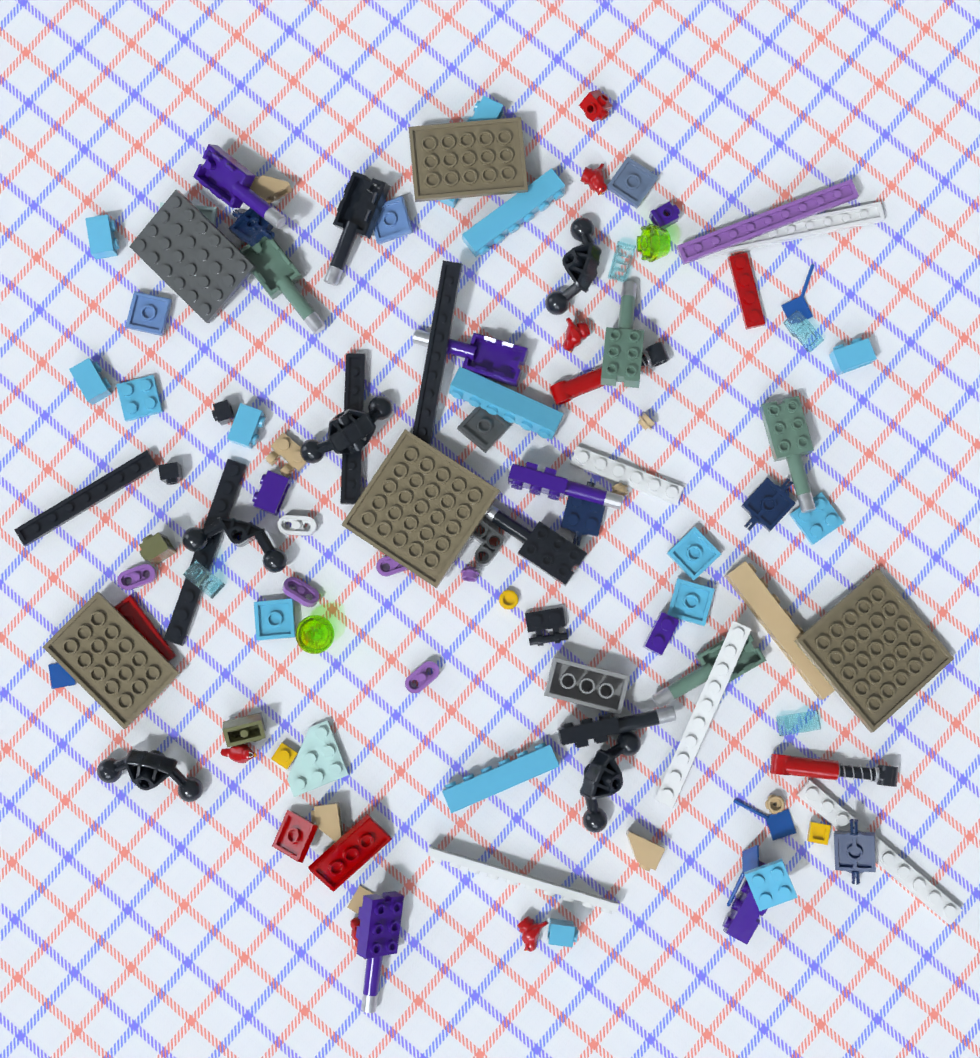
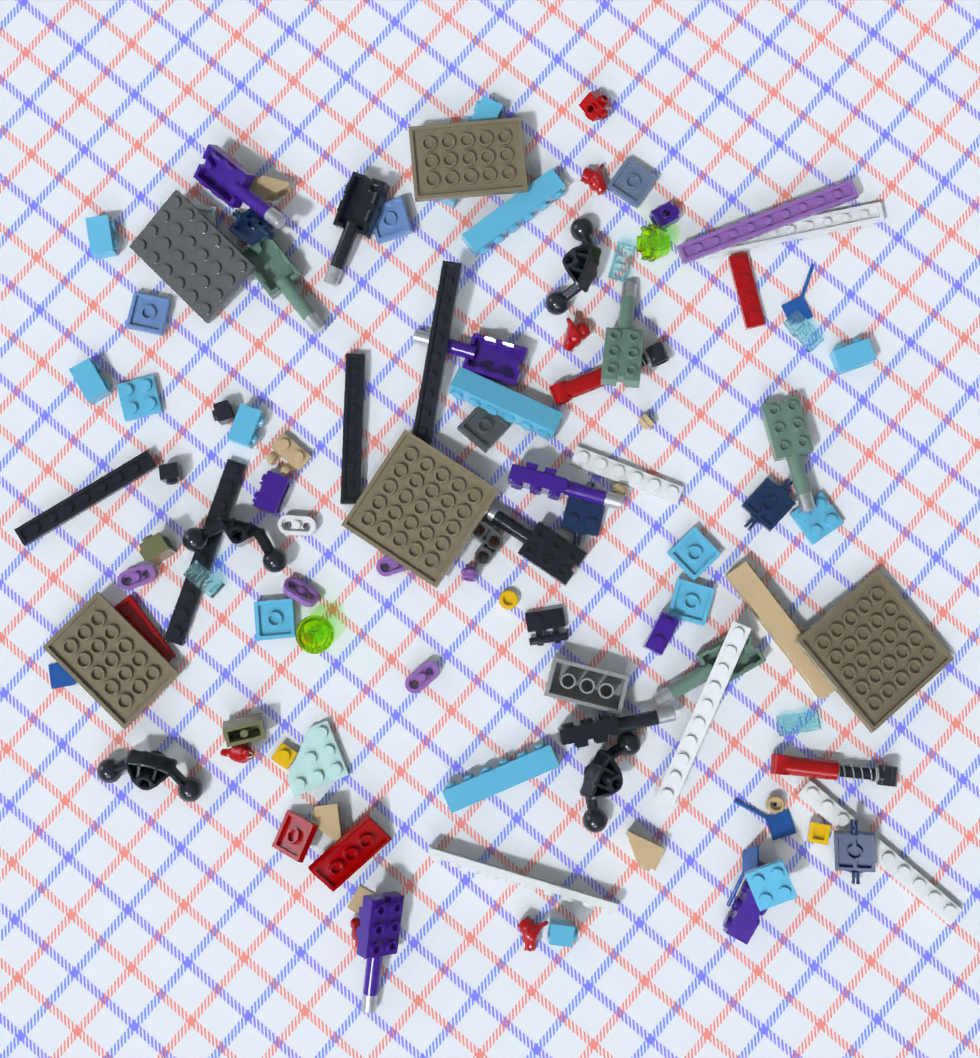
black piece [300,396,393,464] -> none

